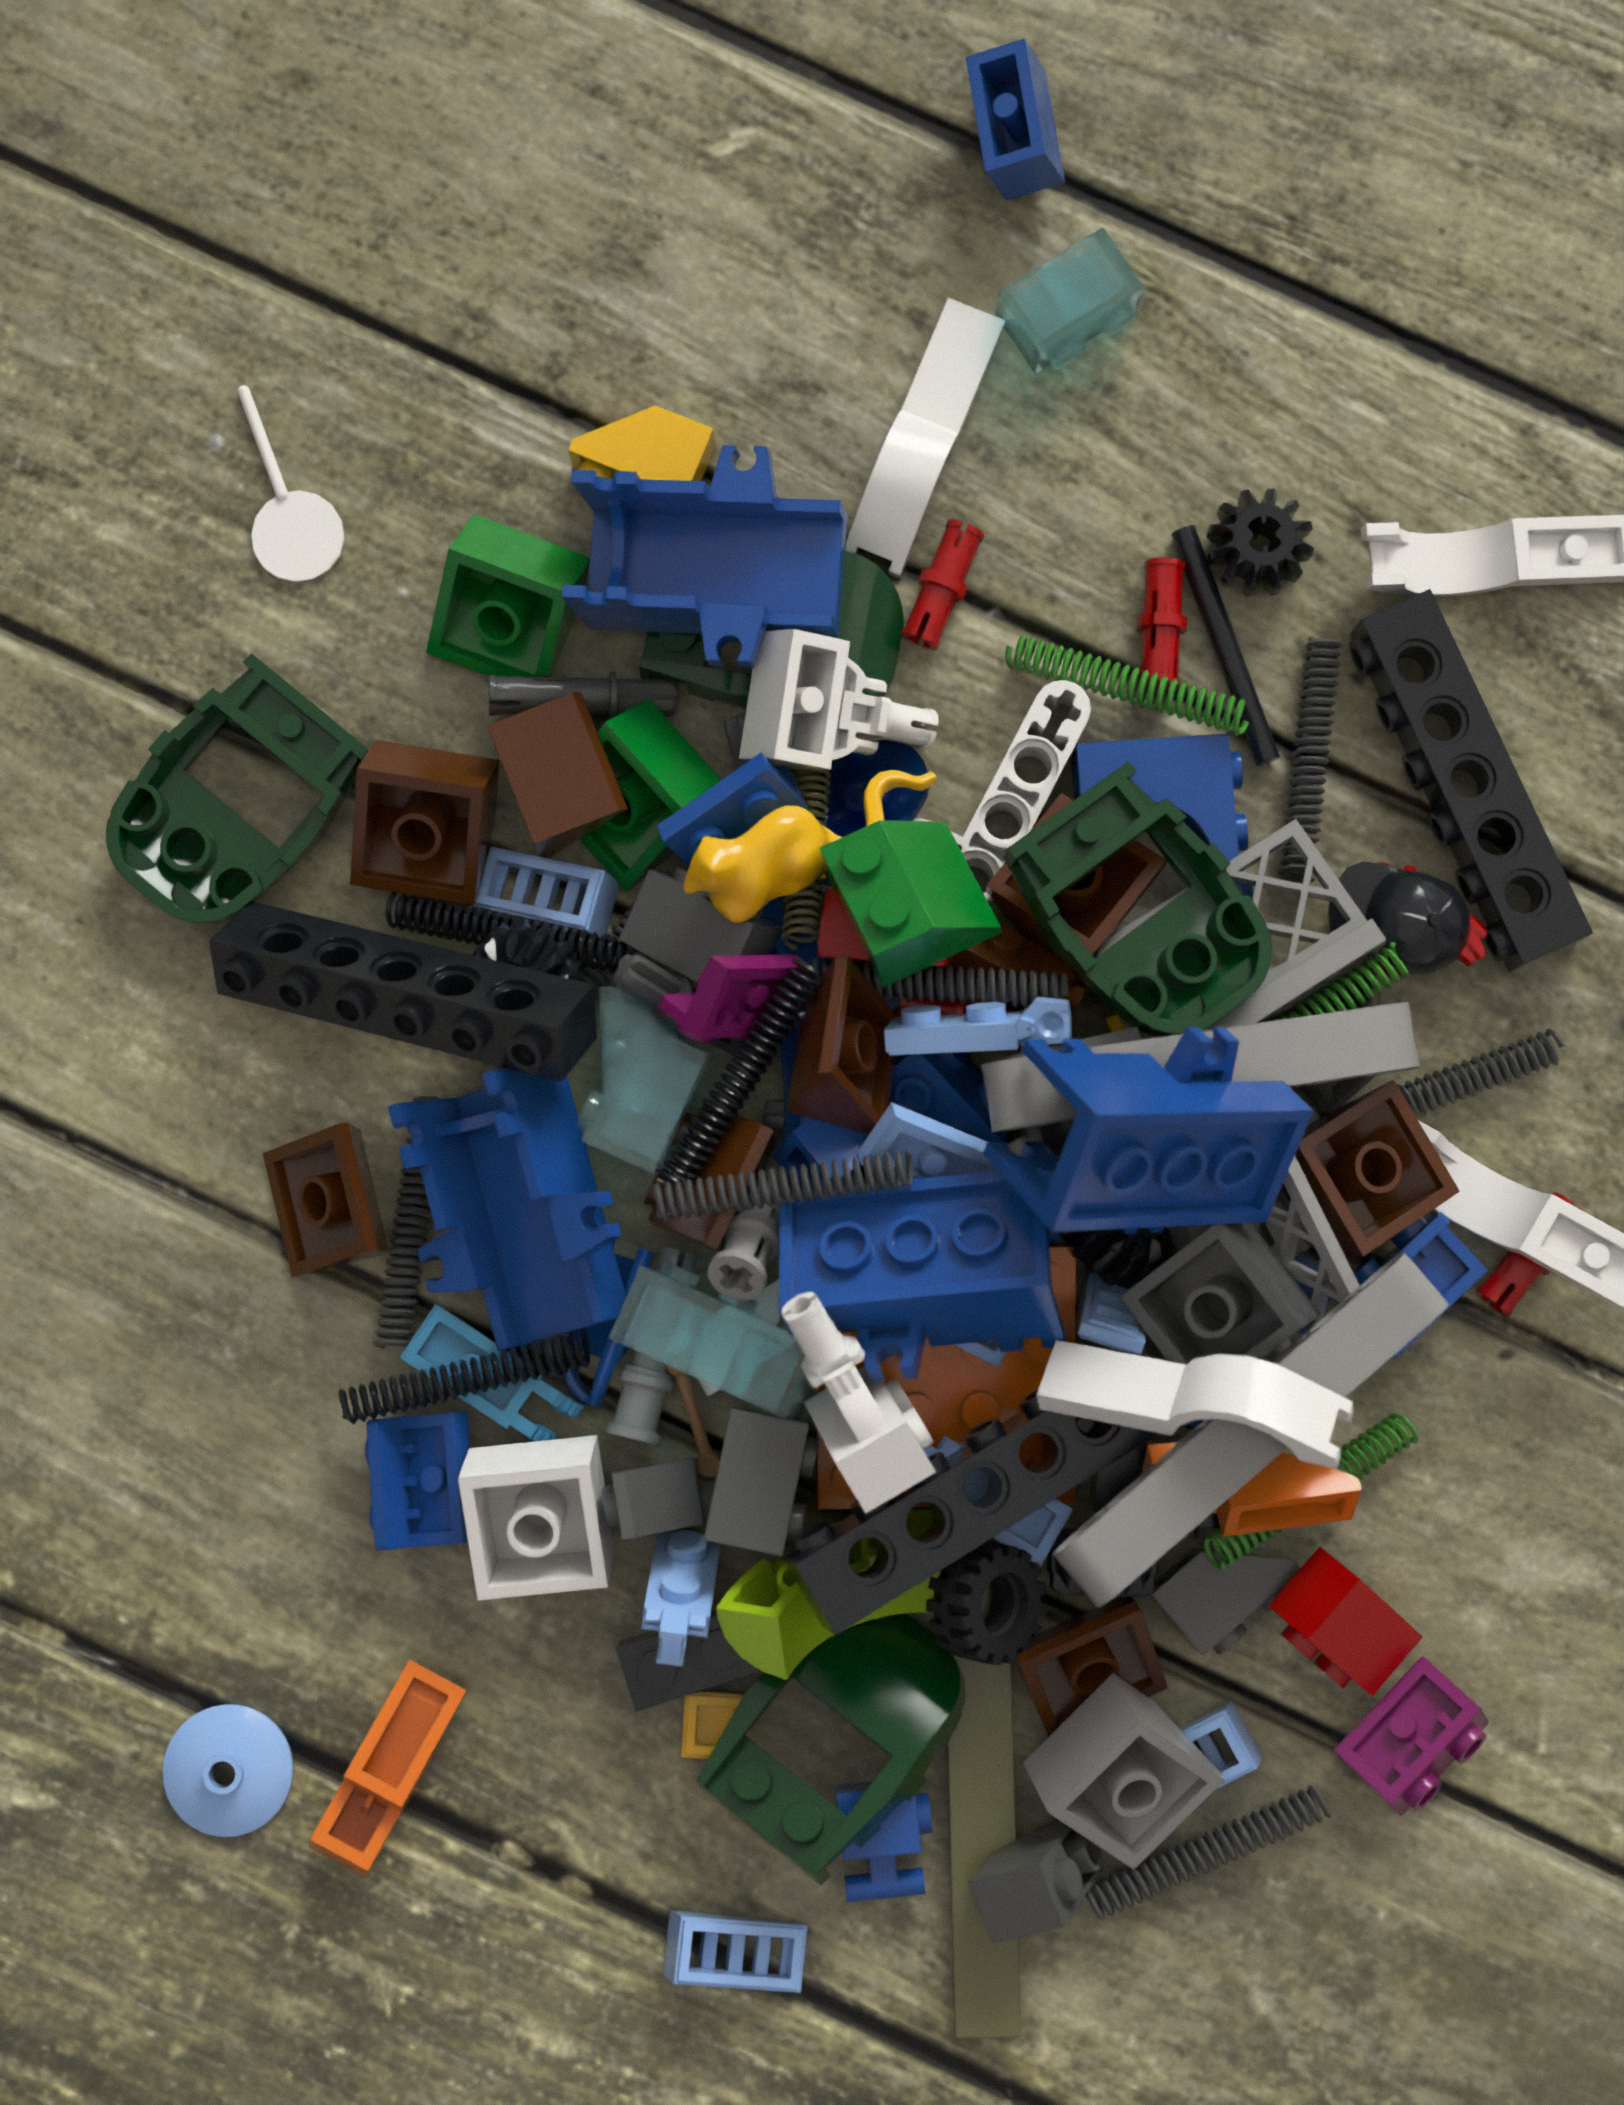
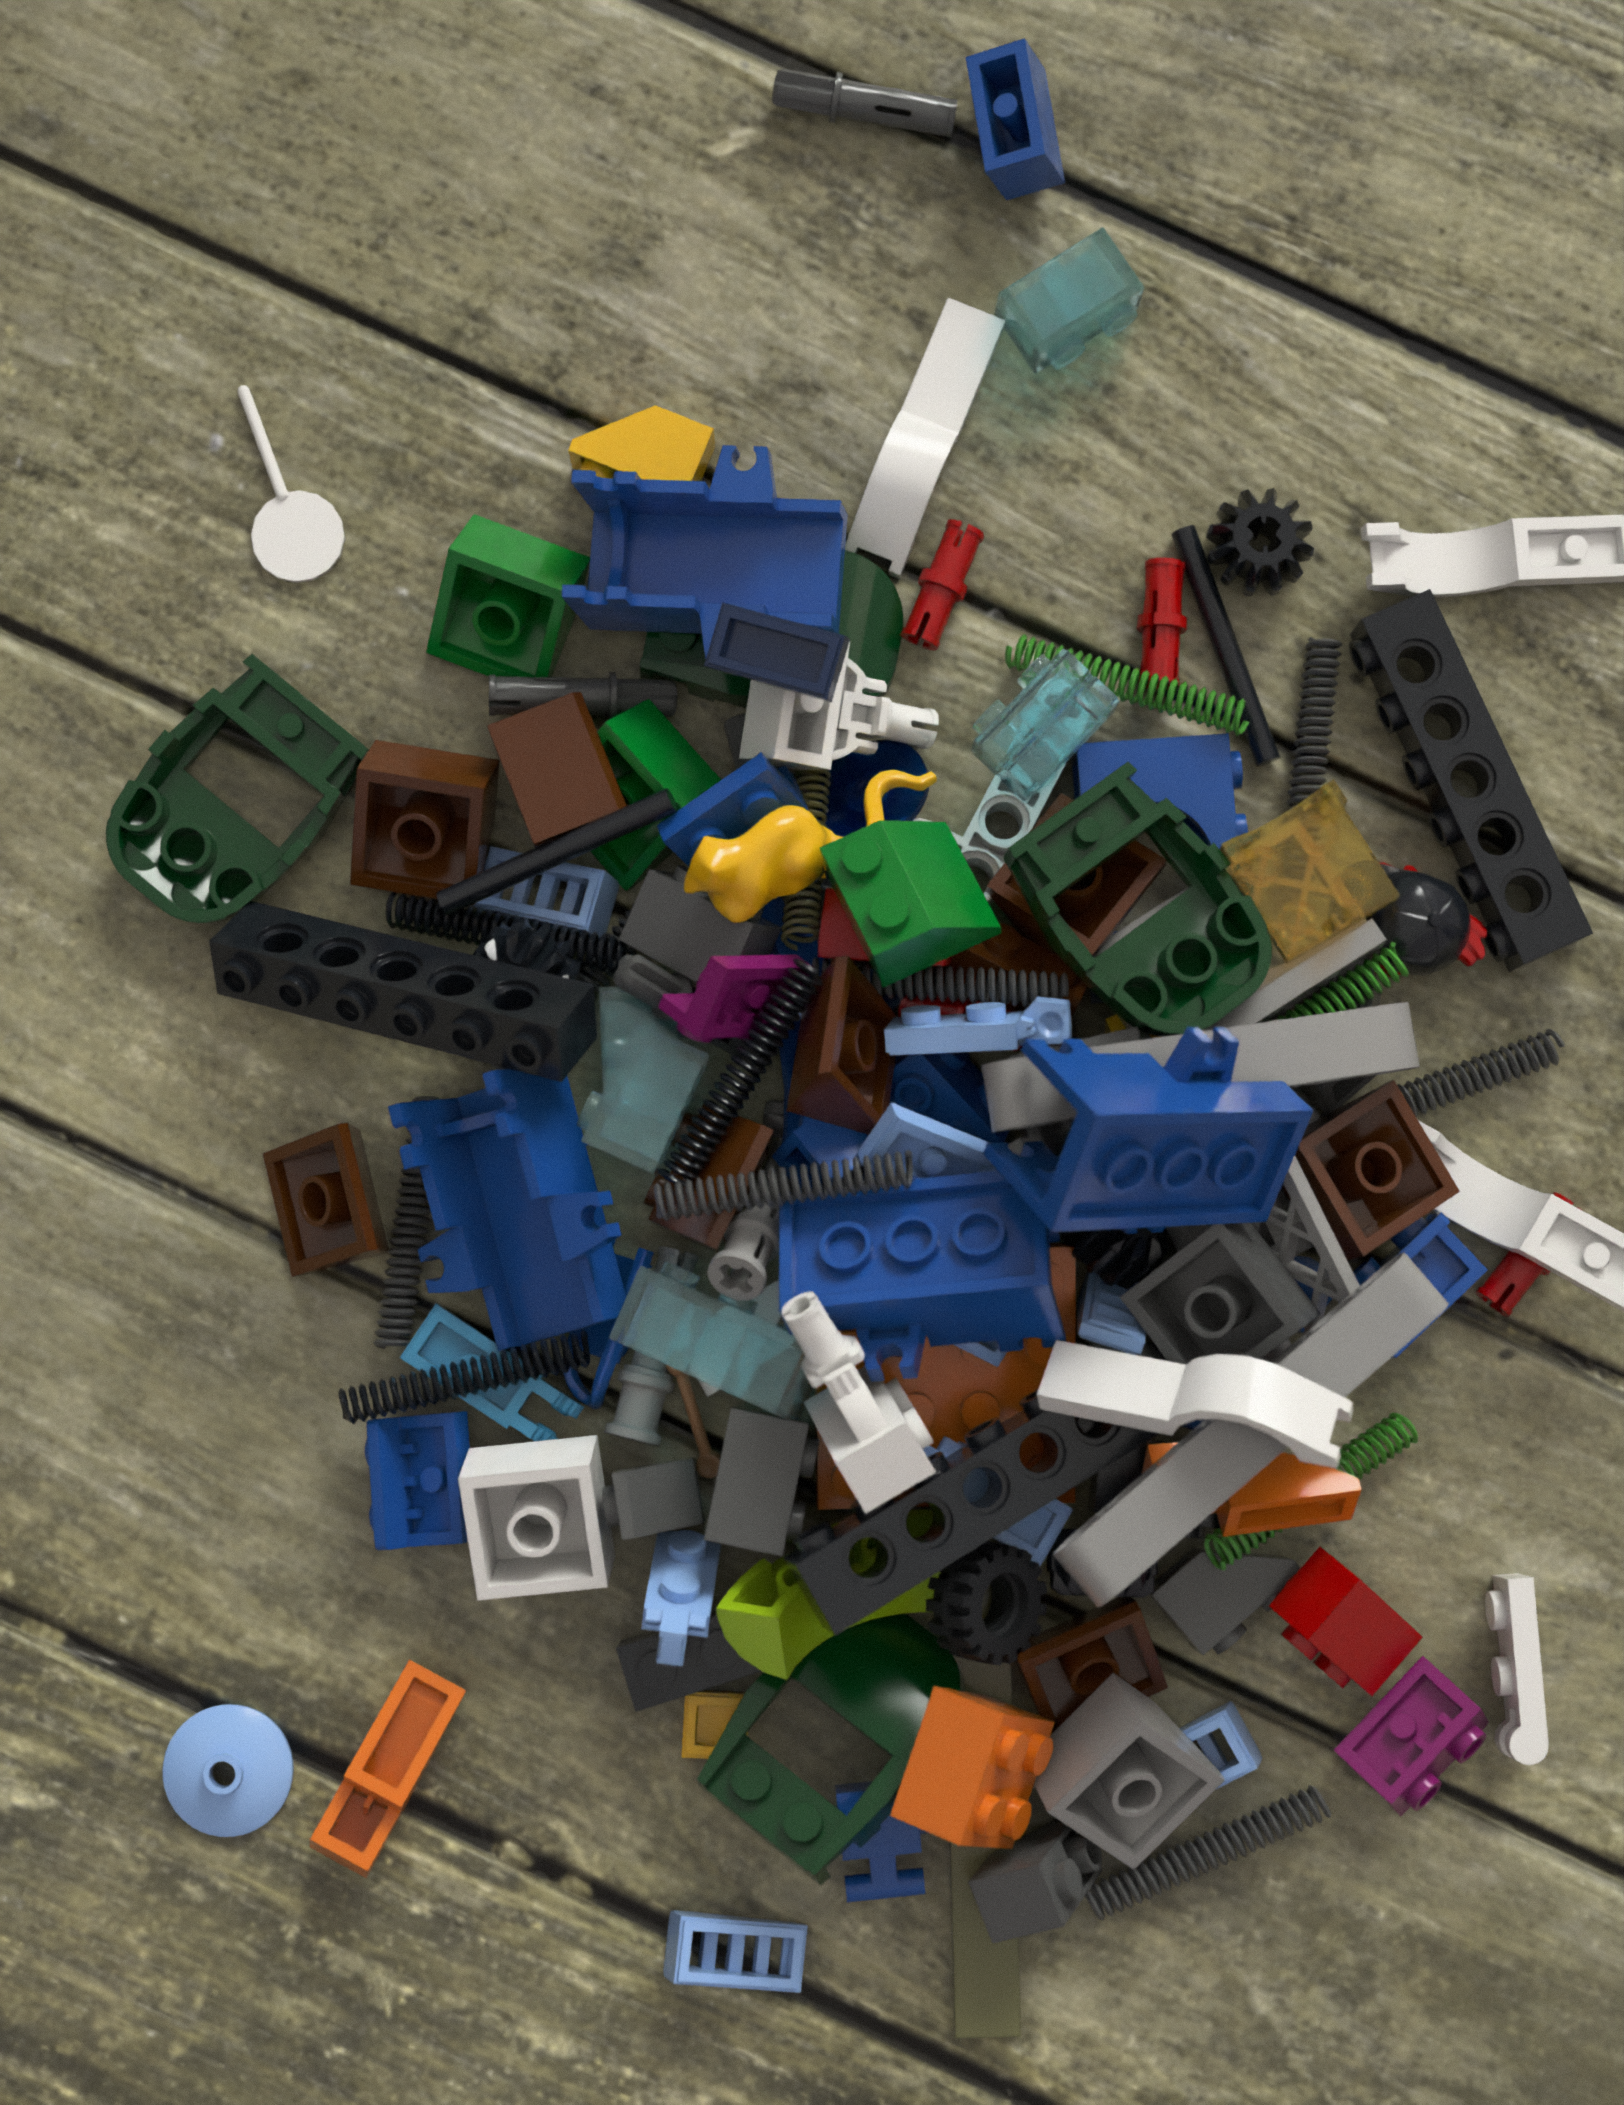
none -> black bar [436,788,678,915]
none -> dark blue tile [704,602,850,703]
none -> dark grey axle [772,69,957,137]
none -> orange brick [890,1686,1055,1849]
none -> clear light blue brick [971,648,1120,803]
none -> clear yellow piece [1220,779,1400,964]
none -> white plate [1485,1573,1549,1765]

